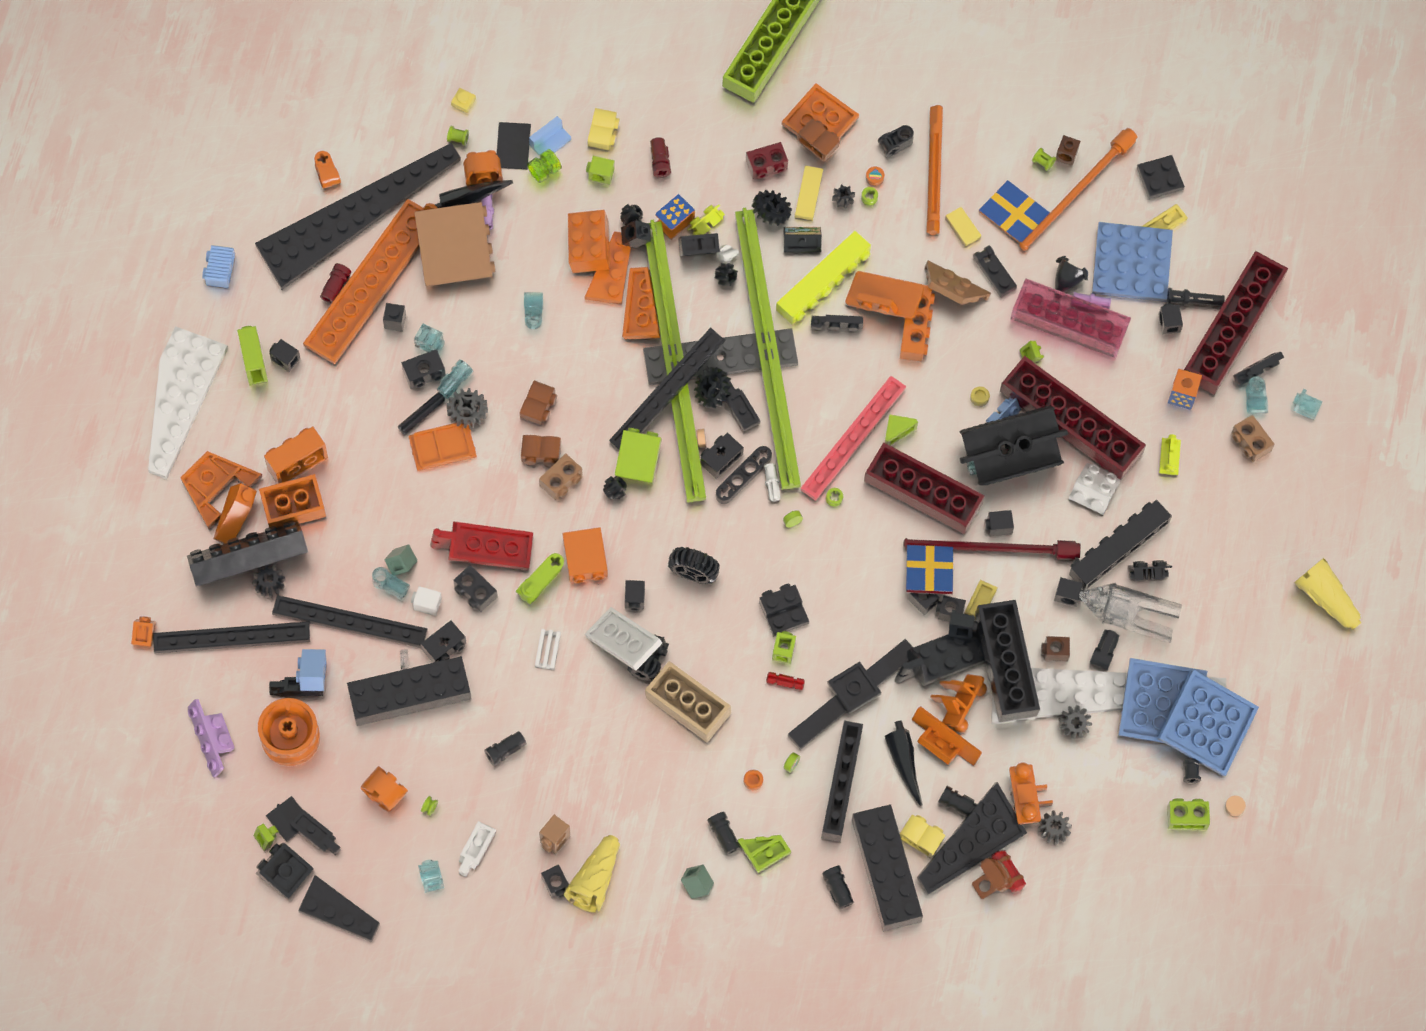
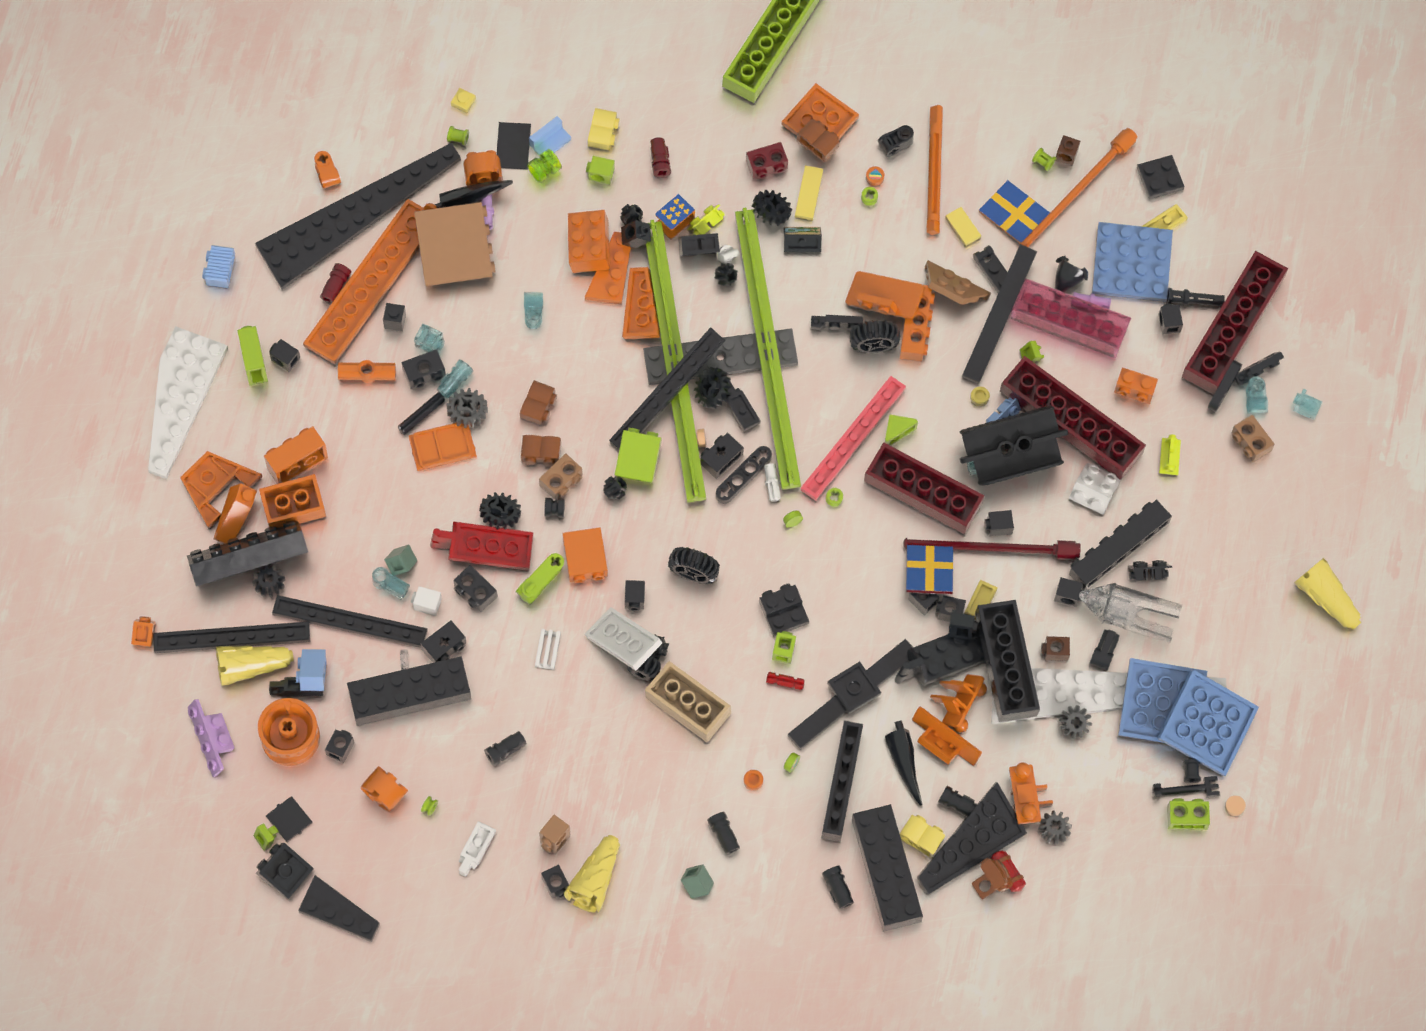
black hinge [290,809,341,855] -> none
clear light blue brick [418,860,444,893] -> none
lime wing [737,835,791,873] -> none
neon yellow brick [776,231,871,324] -> none
black gear [832,184,855,209] -> none
orange piece [1168,368,1202,410] -> none
none -> light yellow cone [216,646,294,686]
none -> black brick [325,729,354,763]
none -> orange piece [338,360,396,383]
none -> black gear [479,492,521,529]
none -> black wheel [544,498,565,517]
none -> black gear [849,320,901,353]
none -> black tile [962,244,1037,384]
none -> orange brick [1114,367,1158,404]
none -> black hinge [1152,776,1220,798]
none -> black beam [1207,360,1243,412]

